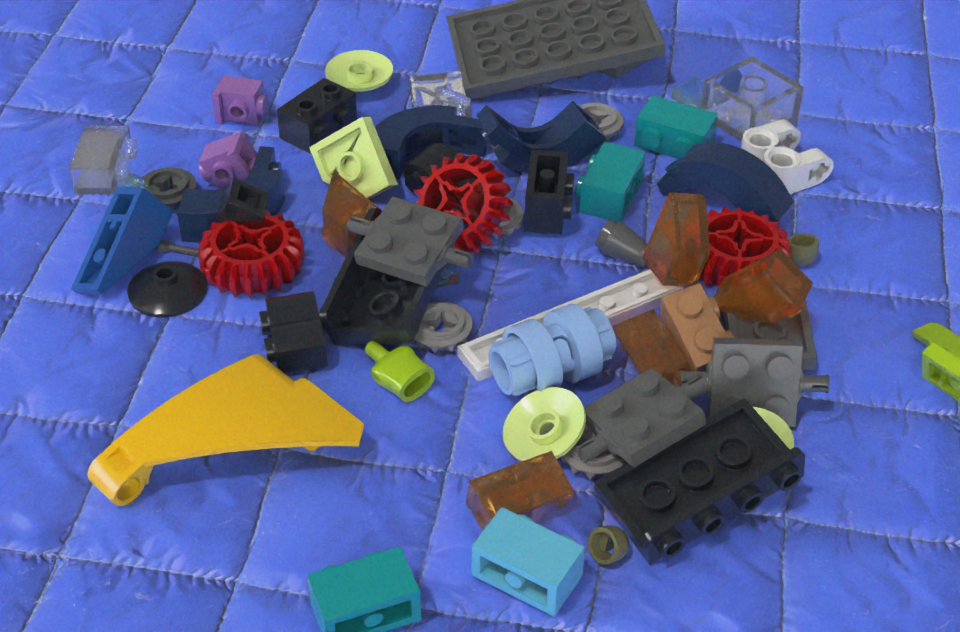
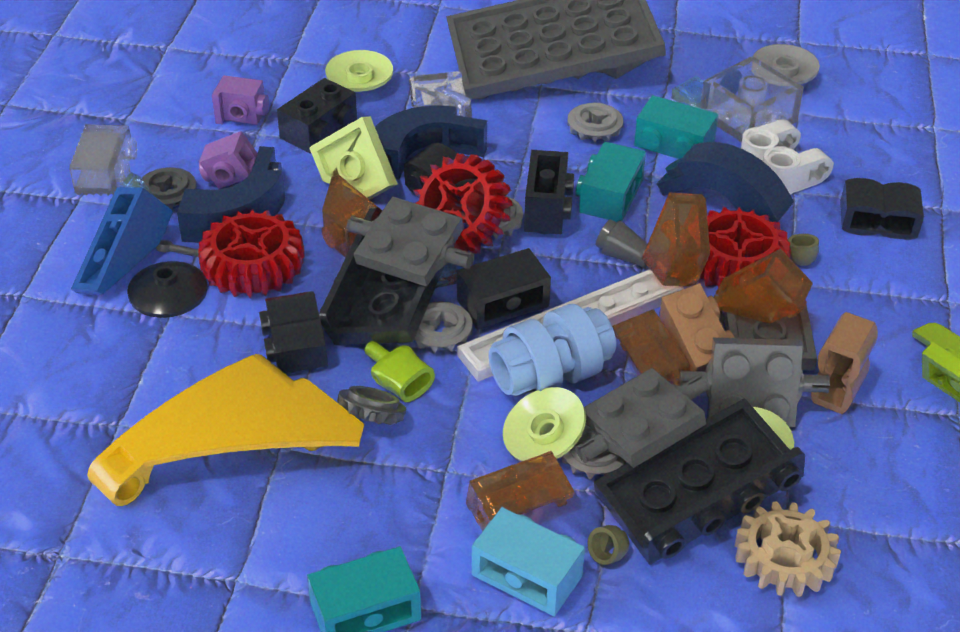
black slope [217,178,268,222] -> none
dark blue arch [476,101,606,173] -> none
none -> dark grey gear [337,386,406,425]
none -> black brick [457,248,551,330]
none -> tan gear [734,501,841,597]
none -> light grey dish [752,44,820,85]
none -> medium nougat brick [811,312,878,414]
none -> black brick [840,178,924,240]

